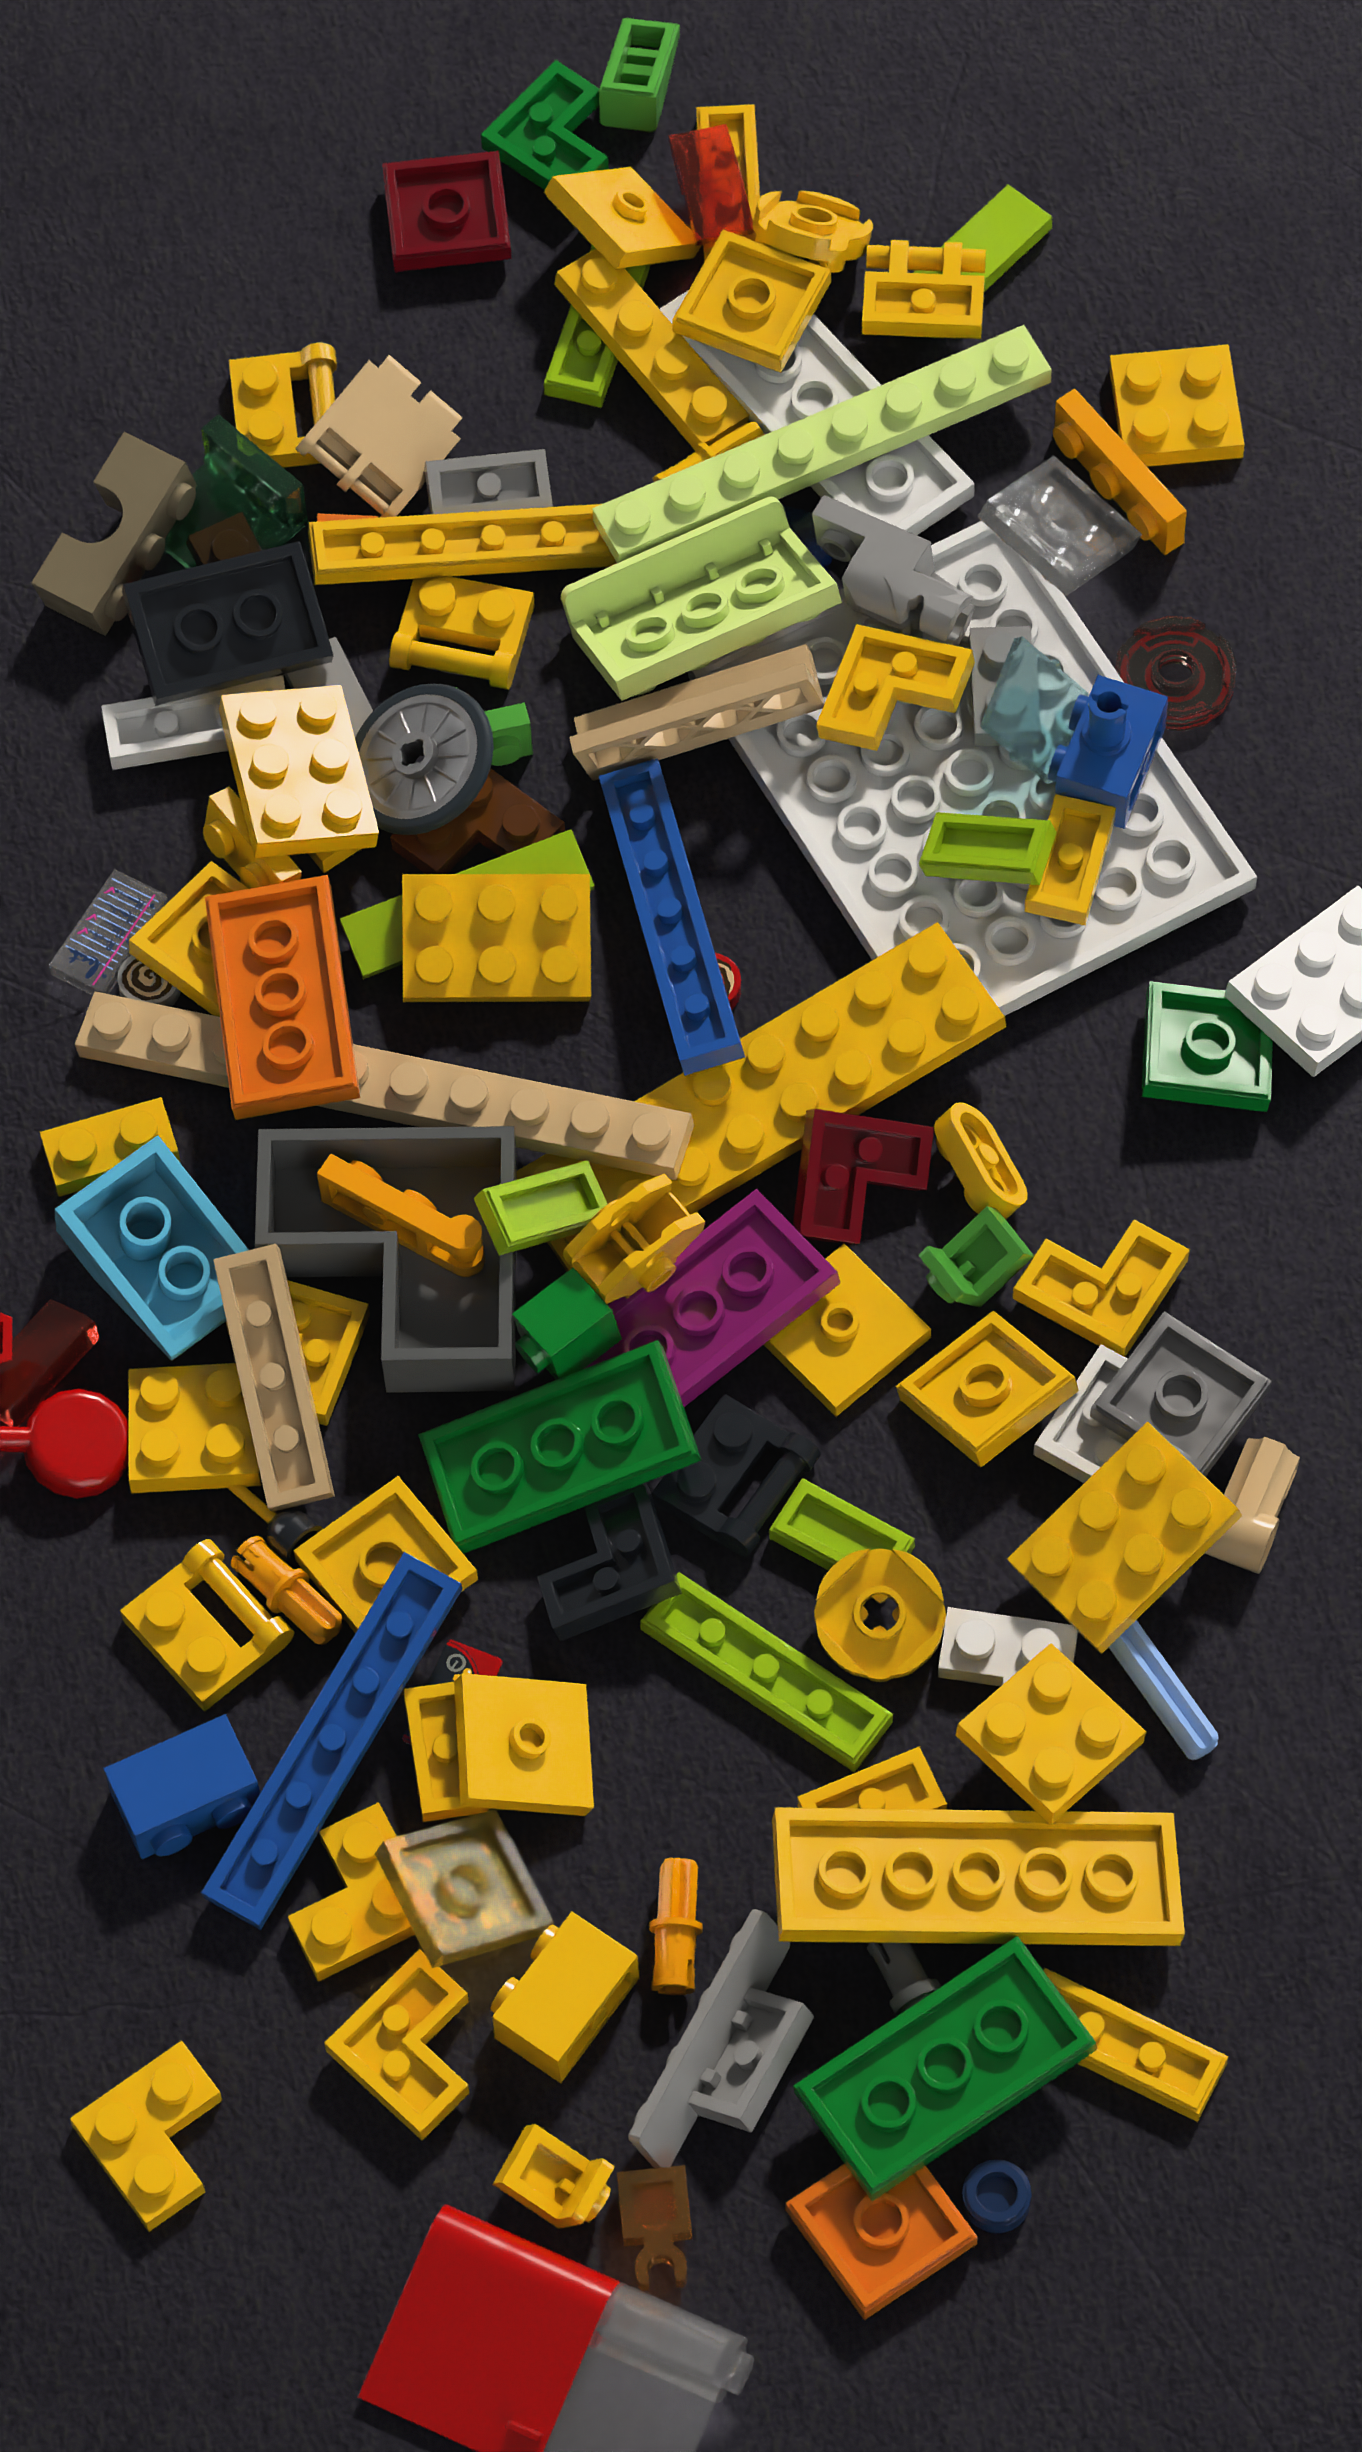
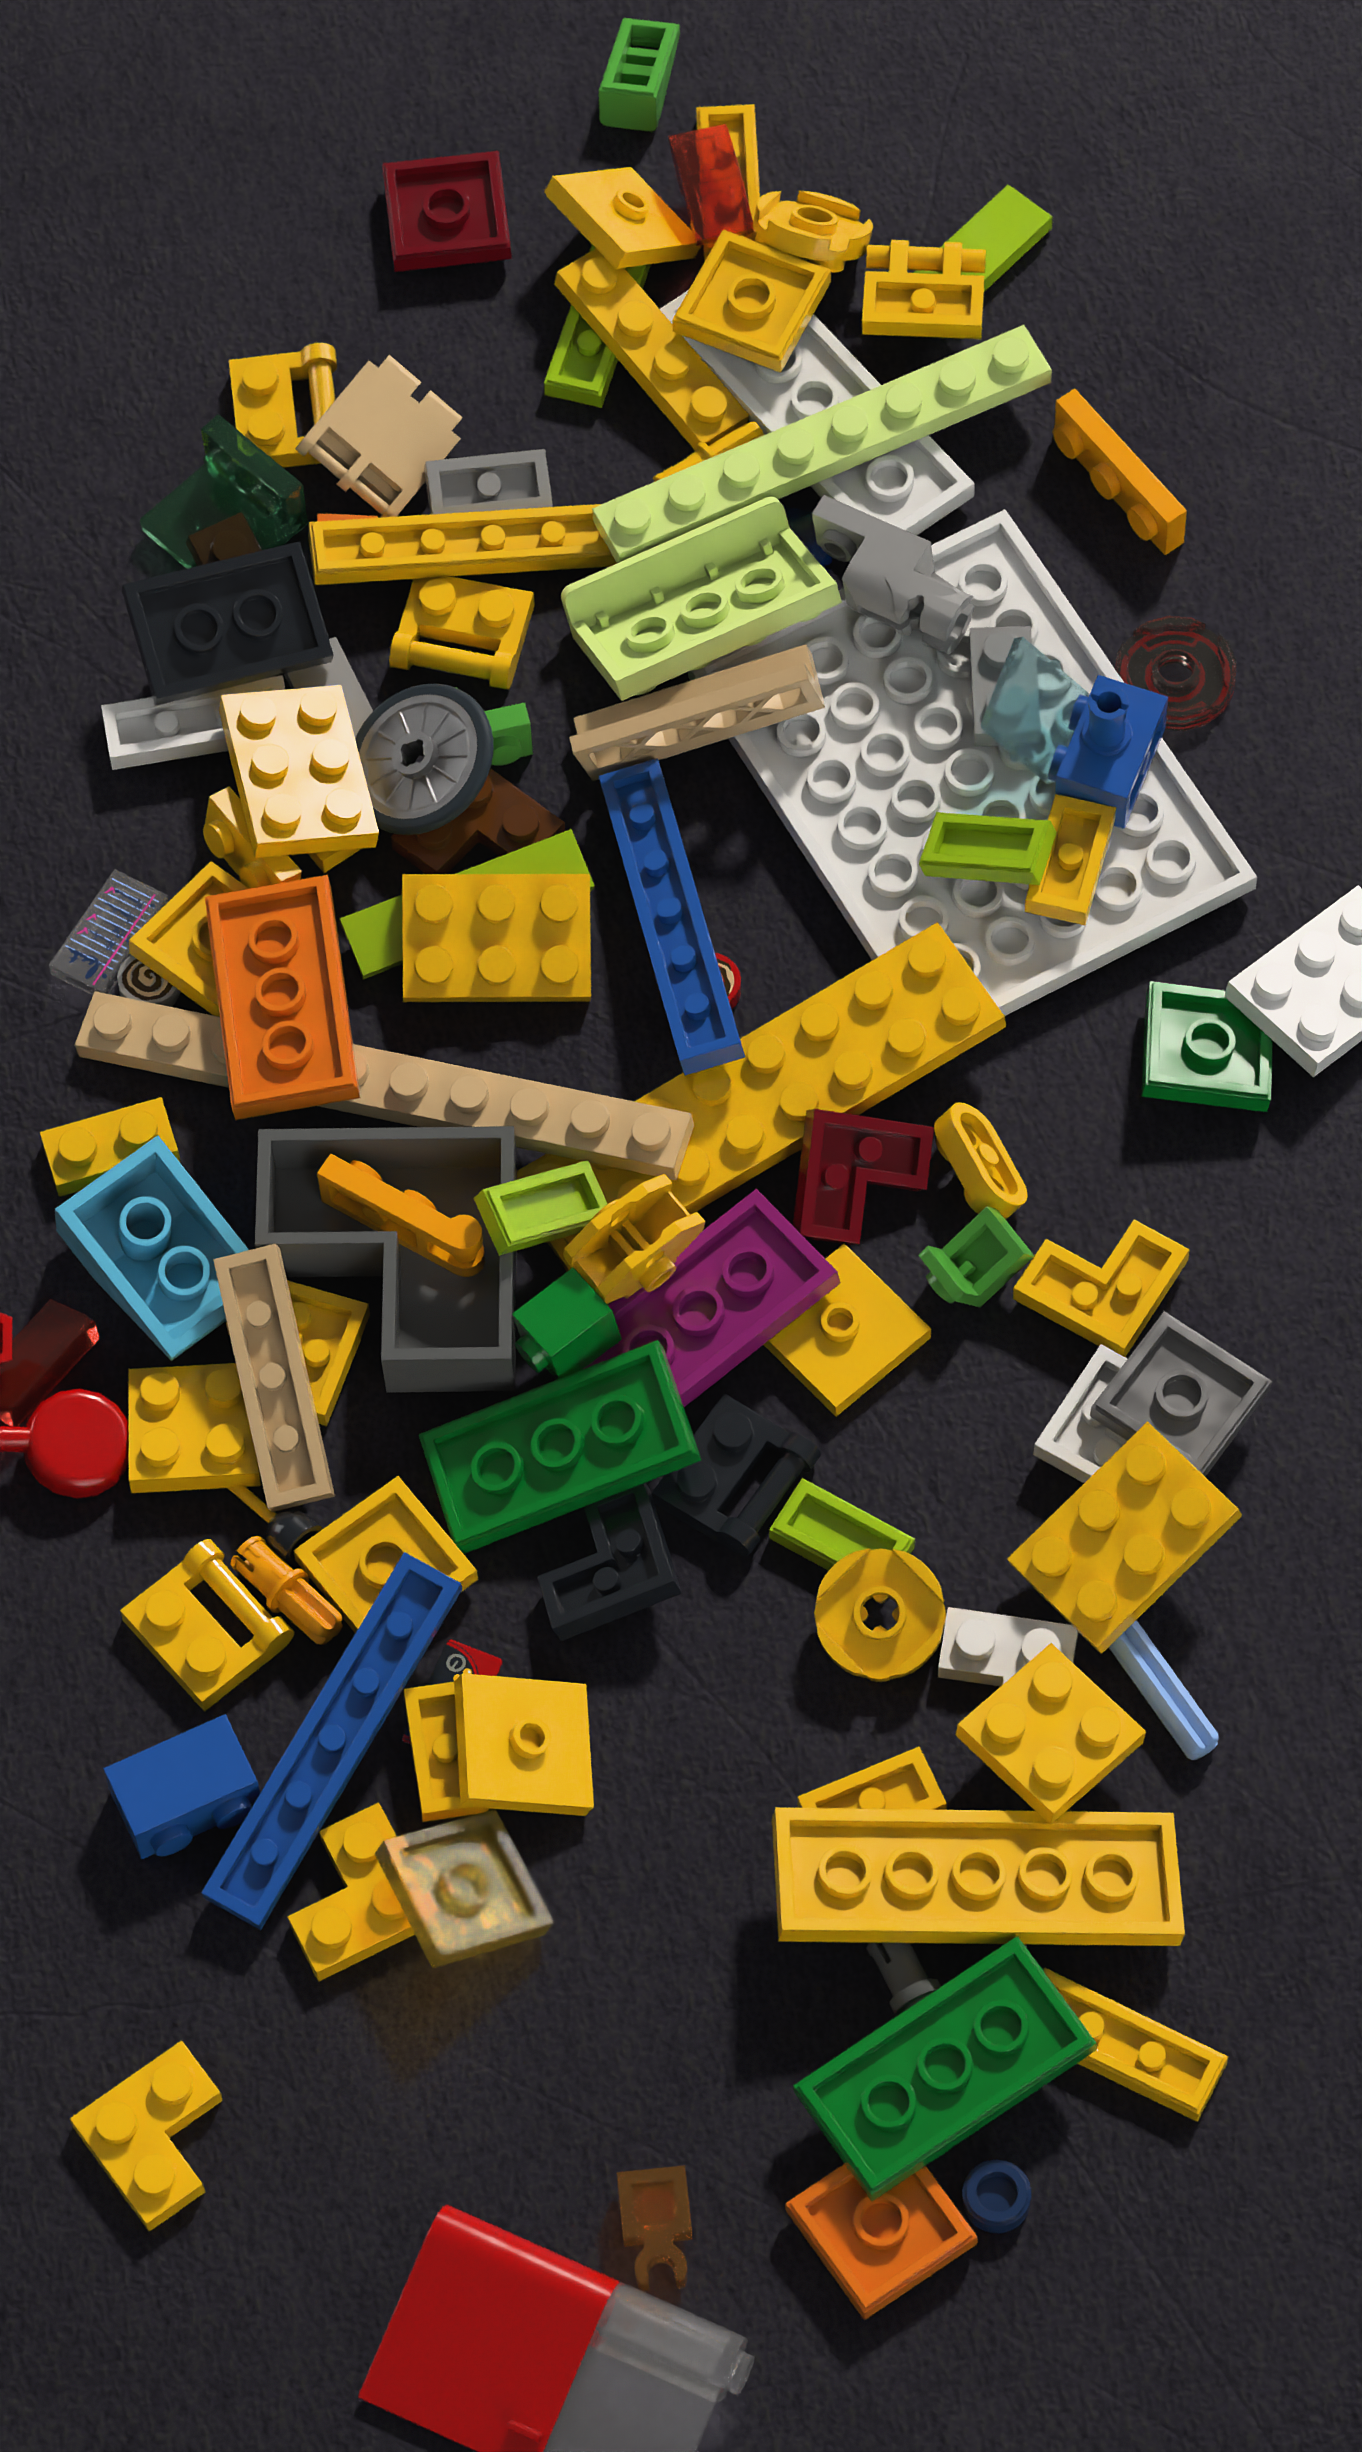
dark tan arch [31,432,197,636] -> none
yellow plate [324,1949,470,2140] -> none
green plate [481,60,609,191] -> none
yellow brick [491,1911,640,2083] -> none
yellow bracket [493,2124,614,2228] -> none
light grey bracket [629,1909,814,2171] -> none
lime tile [640,1572,893,1773] -> none
light orange axle [649,1858,703,1995] -> none
yellow plate [816,624,975,751] -> none
yellow plate [896,1311,1079,1467] -> none
clear plate [978,456,1142,596] -> none
yellow plate [1109,345,1244,467] -> none
tan piece [1204,1437,1300,1574] -> none

